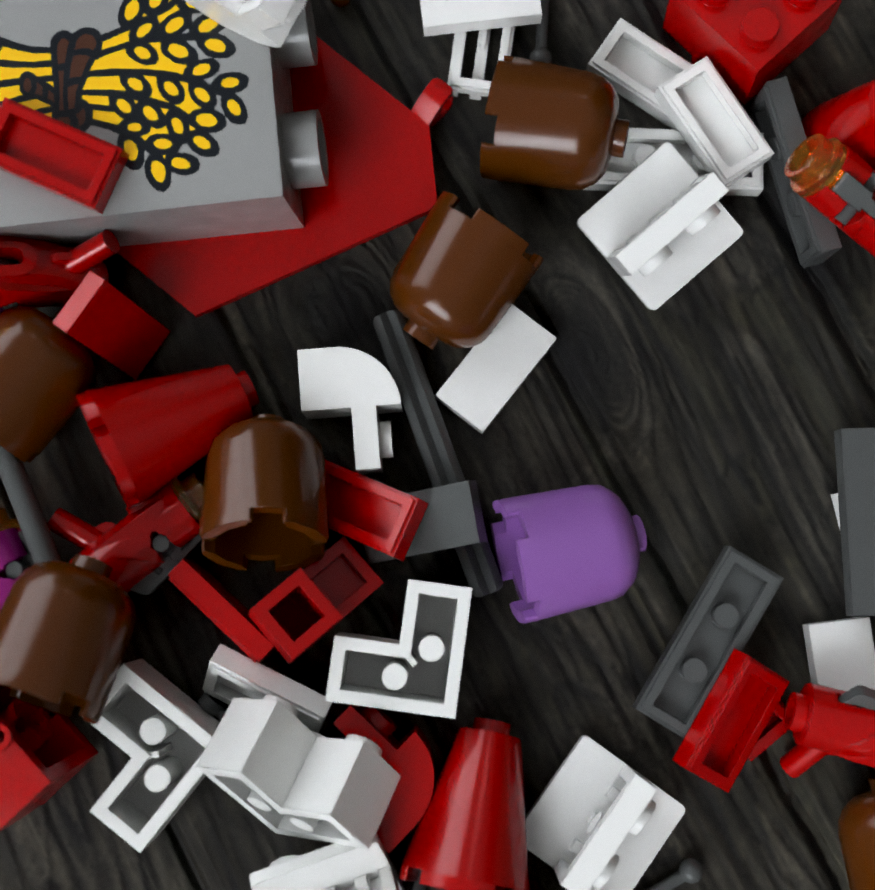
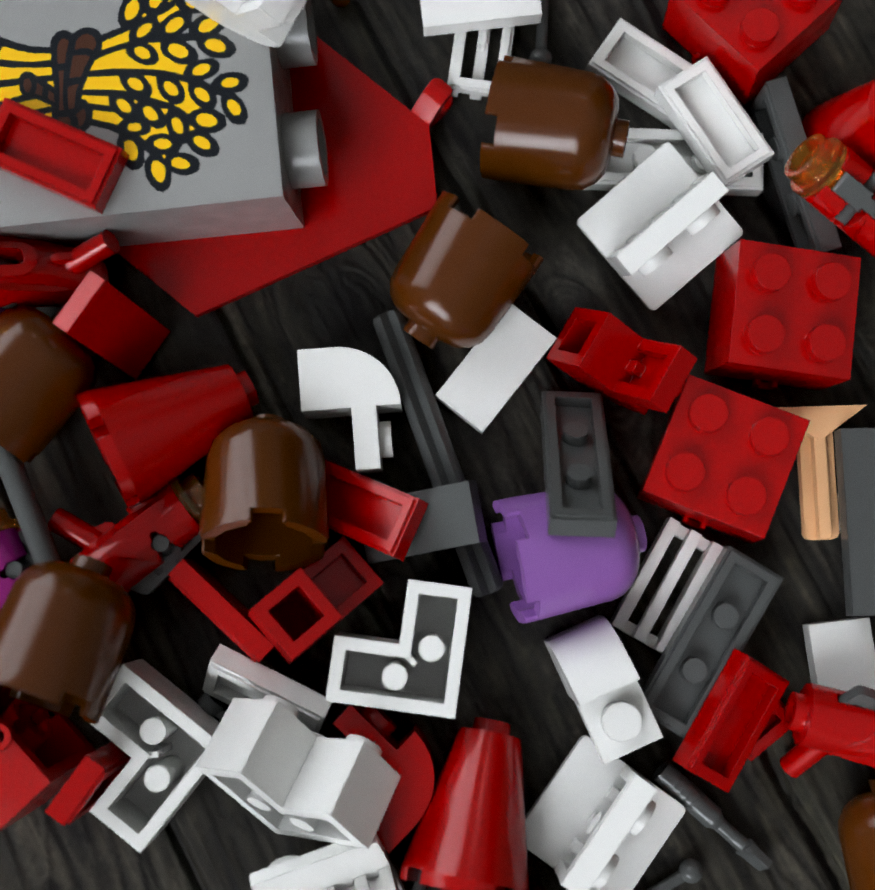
none -> red tile [45,742,131,826]
none -> dark grey tile [540,391,618,538]
none -> white brick [543,615,663,764]
none -> red brick [546,307,698,415]
none -> white tile [610,517,724,654]
none -> red brick [637,374,810,544]
none -> dark grey piece [652,760,773,871]
none -> red brick [704,239,861,390]
none -> light nougat piece [776,405,867,541]

